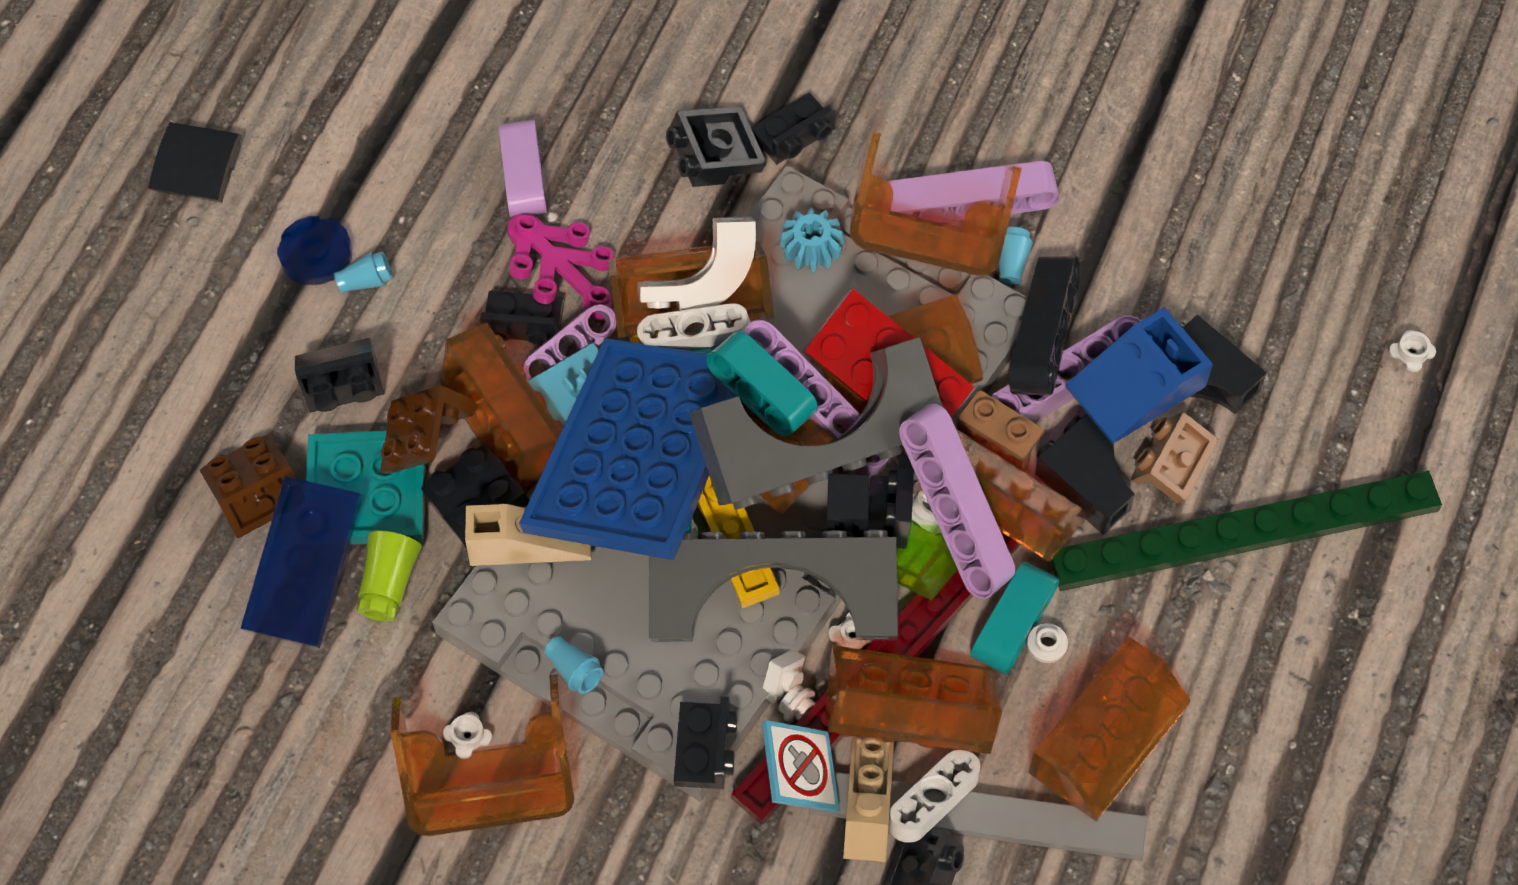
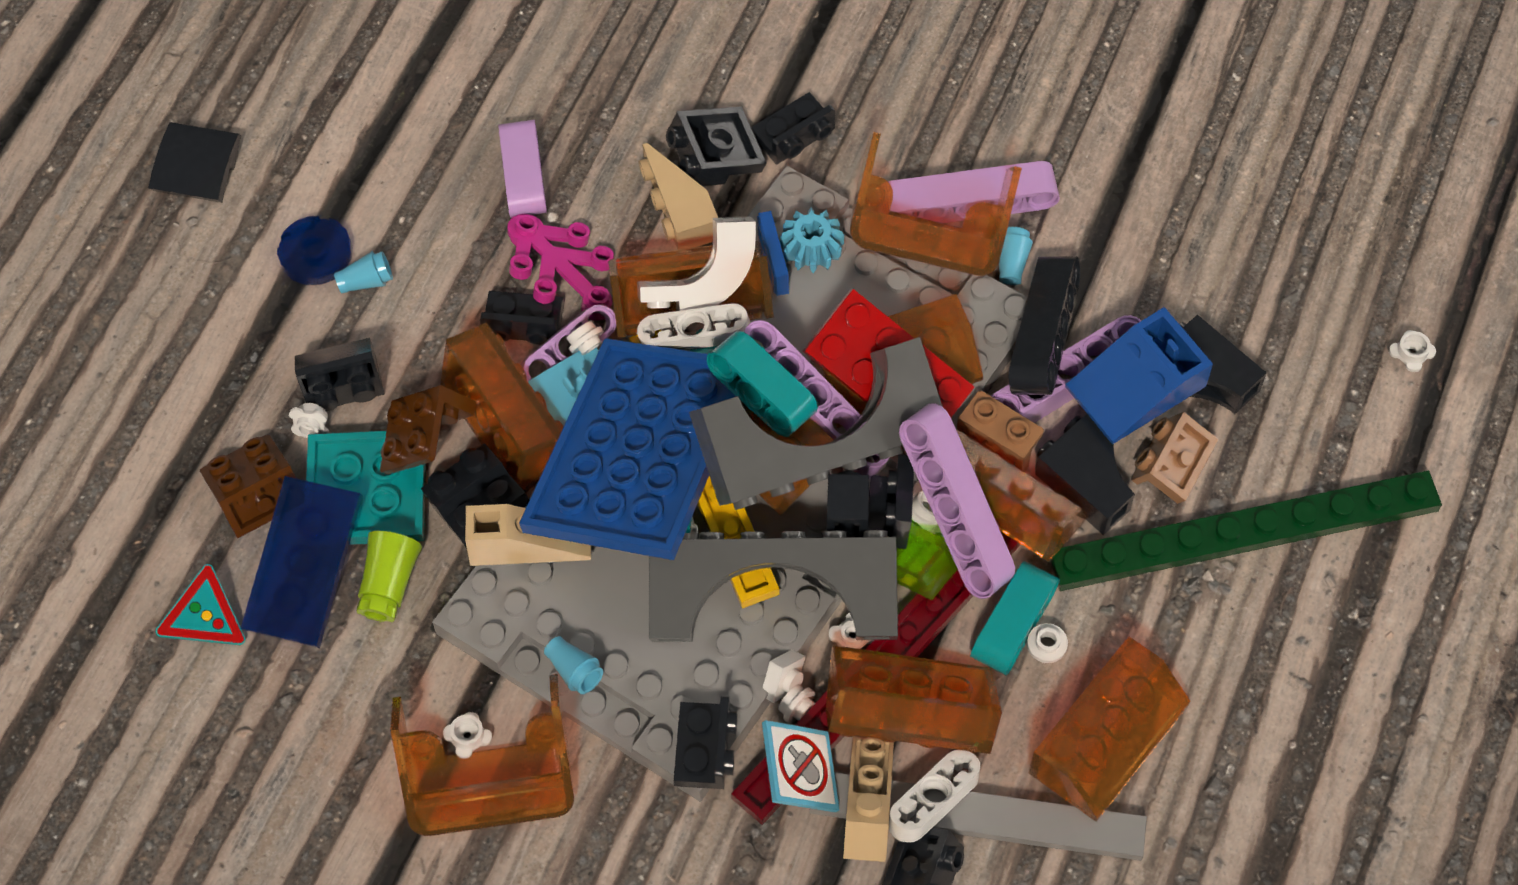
none -> piece [155,564,245,646]
none -> white plate [289,403,329,438]
none -> white plate [566,321,604,355]
none -> tan slope [639,143,718,253]
none -> blue tile [757,211,789,296]

